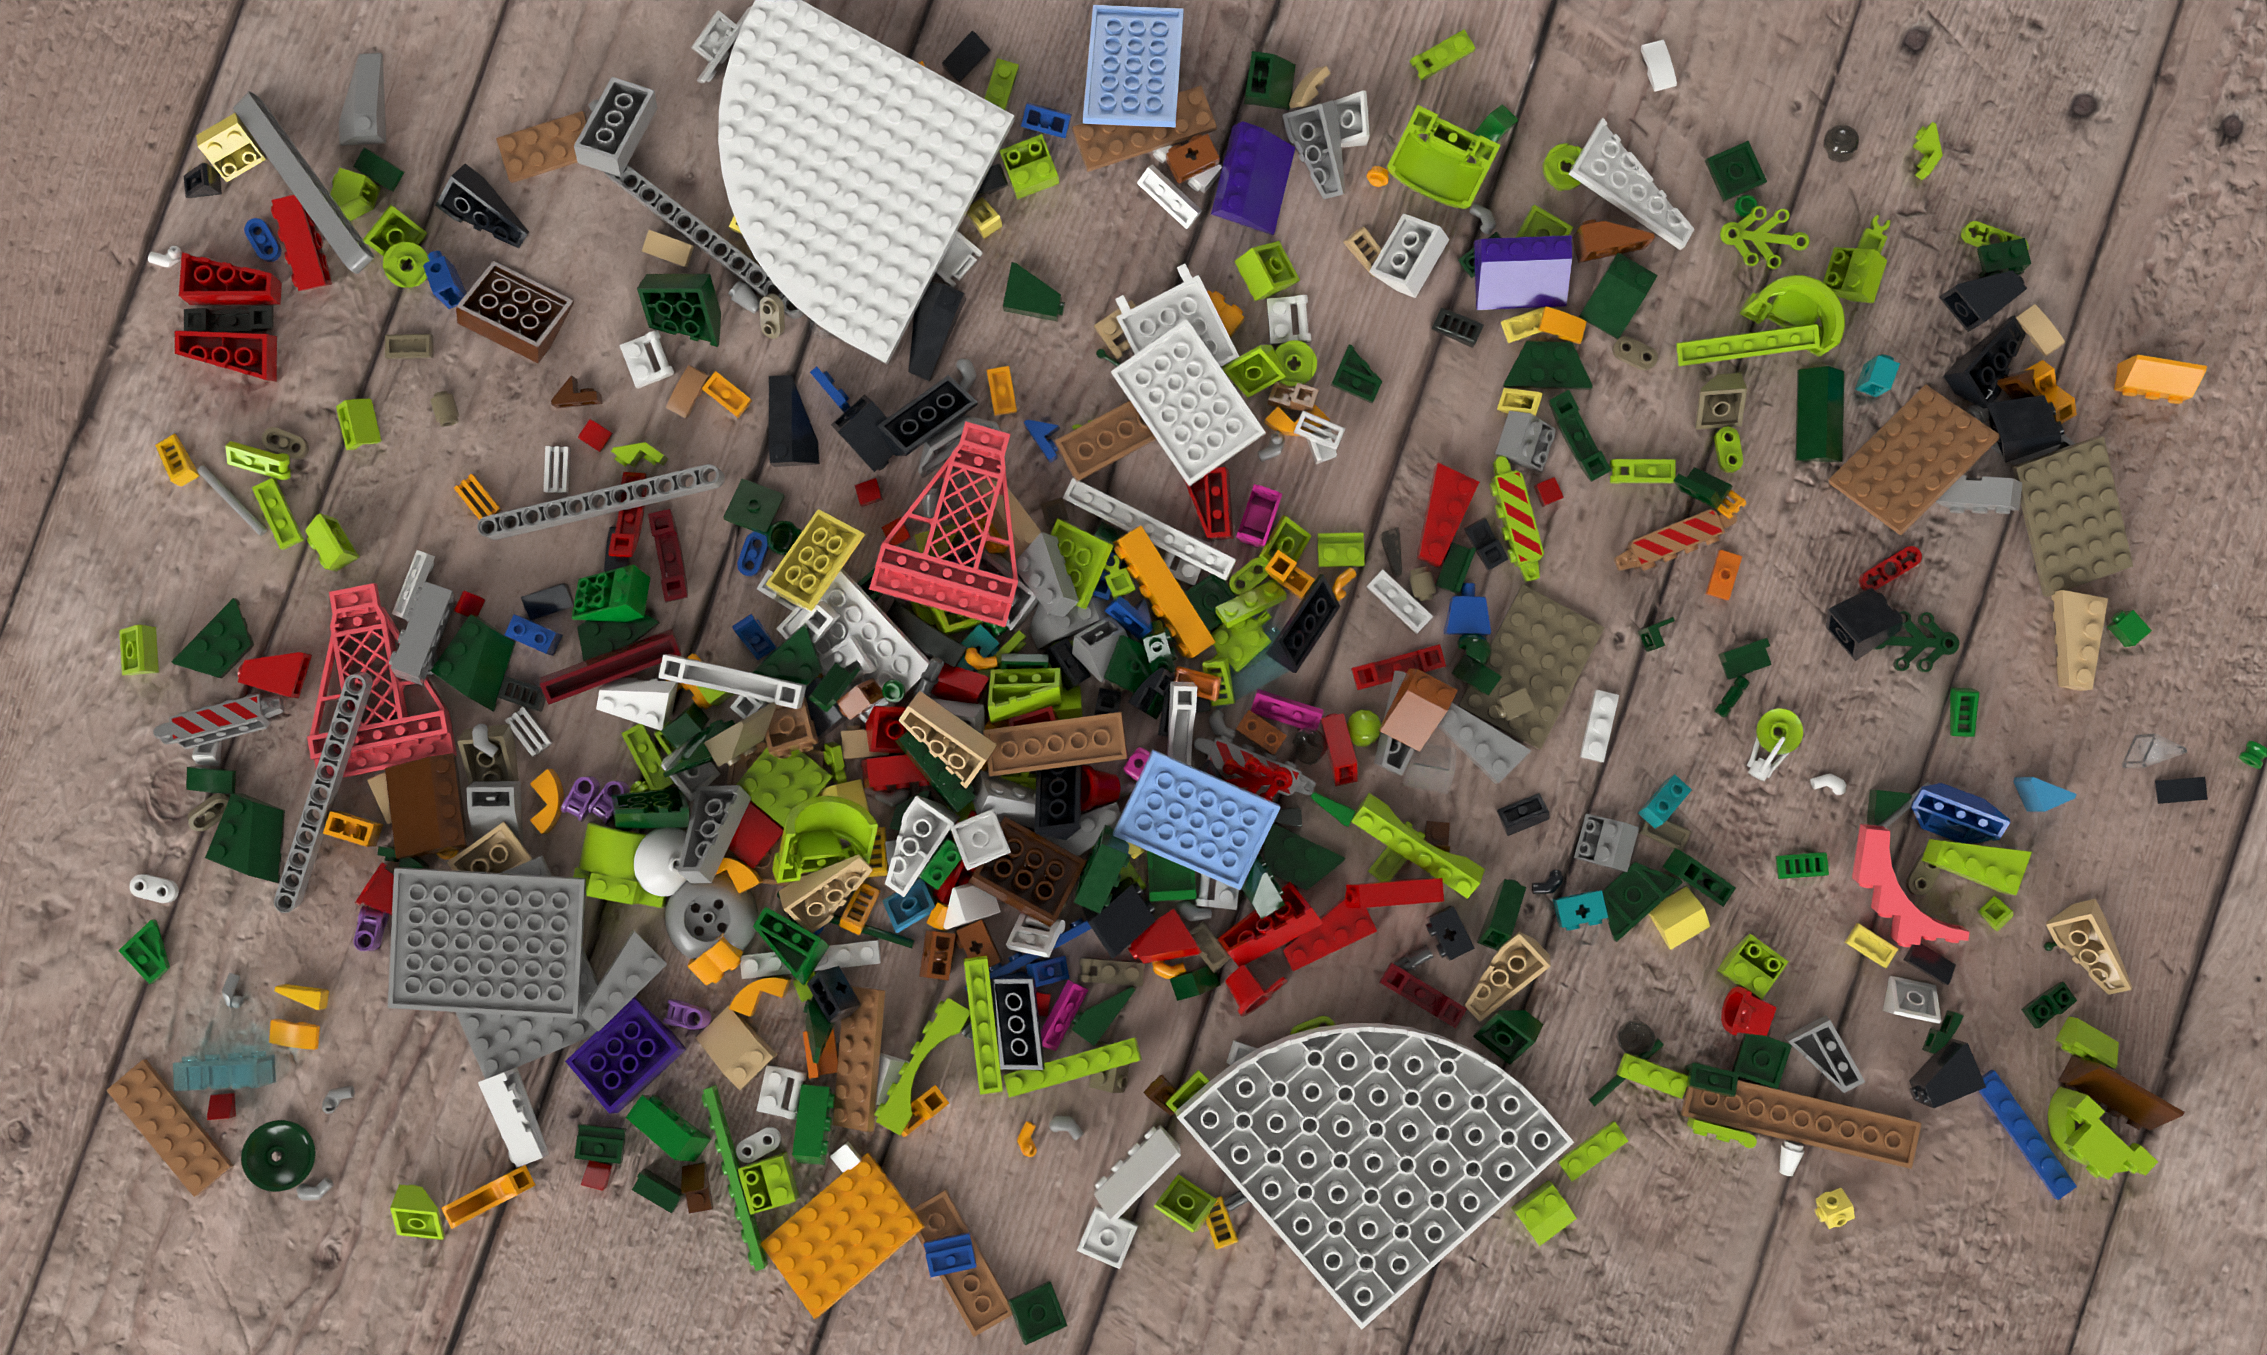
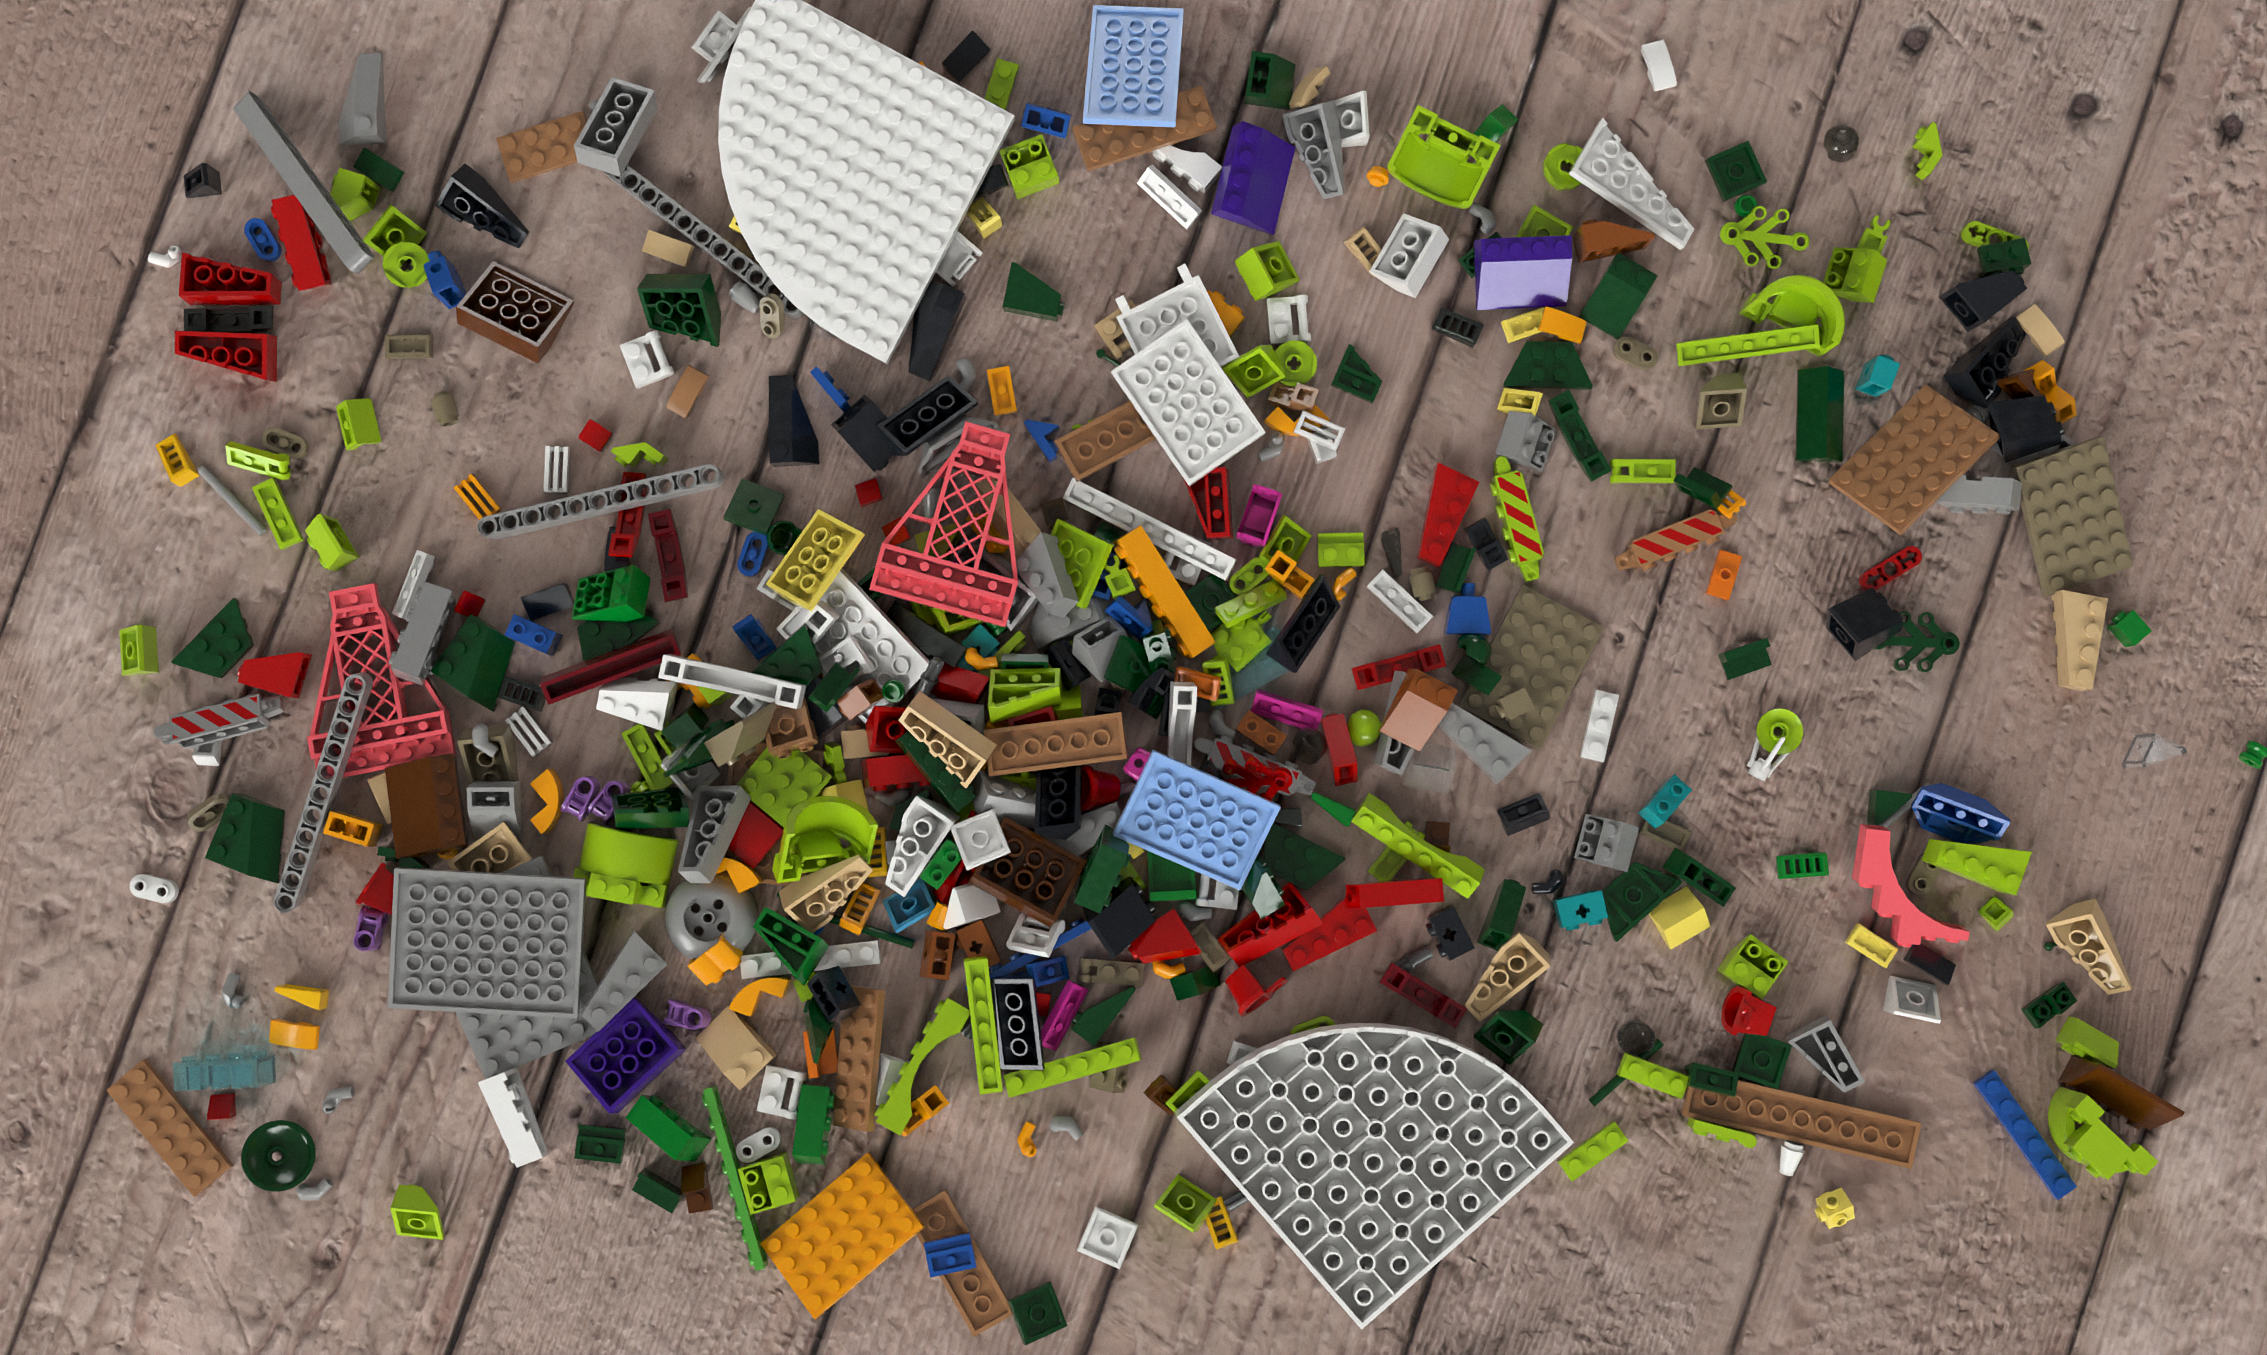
green wing [118,919,170,984] -> none
dark green slope [186,766,236,794] -> none
light yellow slope [196,113,266,182] -> none
light orange arch [441,1164,535,1229] -> none
reddish brown slope [551,376,603,409] -> none
red slope [581,1160,612,1190] -> none
white dish [634,827,687,896] -> none
light orange plate [701,371,752,418] -> none
white slope [830,1141,862,1173] -> none
white slope [1094,1125,1181,1223] -> none
dark orange brick [1166,134,1220,184] -> none
lime plate [1409,29,1476,81] -> none
lime slope [1511,1180,1577,1246] -> none
red slope [1533,477,1564,507] -> none
dark green panel [1638,617,1675,652] -> none
lime plate [1714,426,1743,473] -> none
dark green axle [1715,676,1750,718] -> none
white arm [1810,773,1847,795] -> none
black slope [1909,1038,1986,1108] -> none
dark green slope [1922,1010,1964,1054] -> none
green slope [1950,688,1980,737] -> none
dark azure slope [2013,777,2077,812] -> none
light orange slope [2114,355,2207,404] -> none
black slope [2155,776,2208,804] -> none

